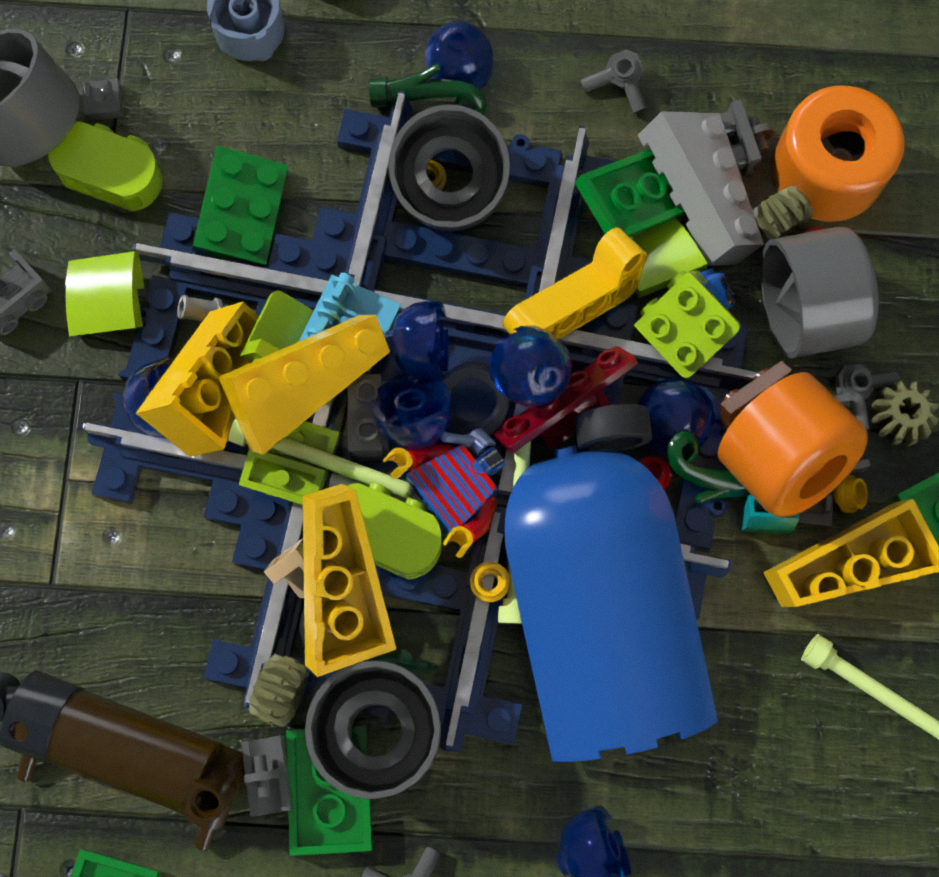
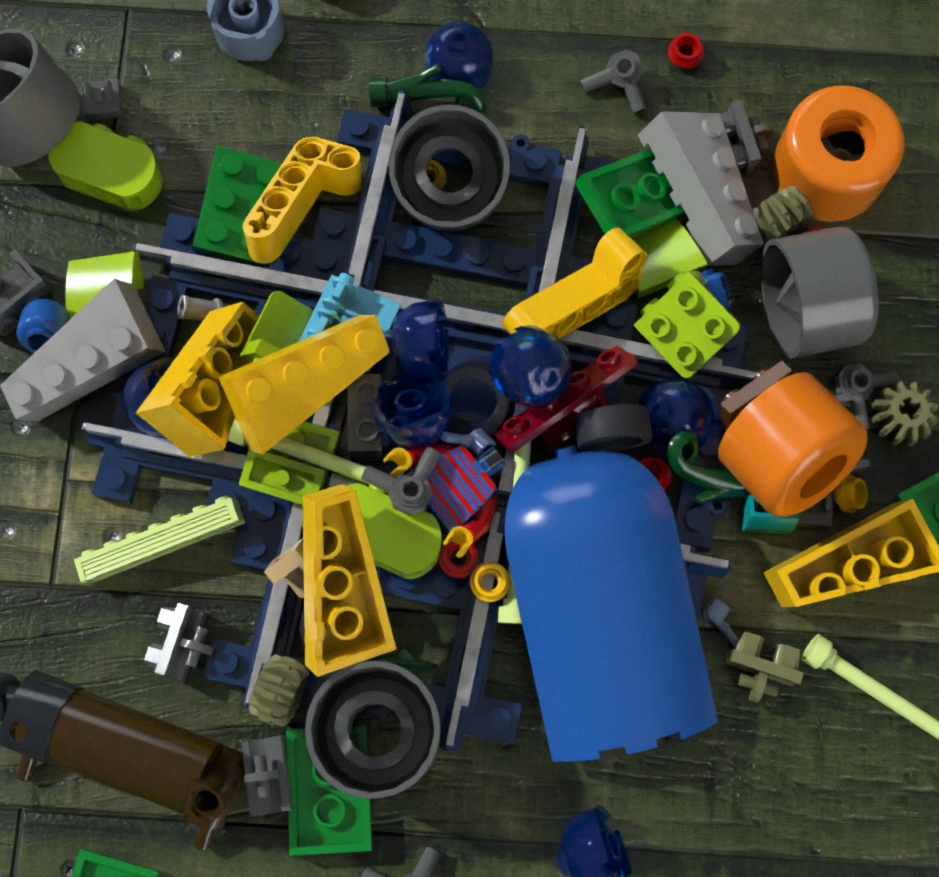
none -> light grey wedge [0,278,166,421]
none -> blue head [16,299,70,353]
none -> yellowish green piece [74,496,246,584]
none -> dark grey hips [144,603,214,682]
none -> yellow beam [243,137,363,264]
none -> dark grey piece [361,447,440,517]
none -> red plate [439,541,479,578]
none -> red plate [668,33,704,69]
none -> sand blue hand [702,599,739,648]
none -> olive hips [724,632,804,703]

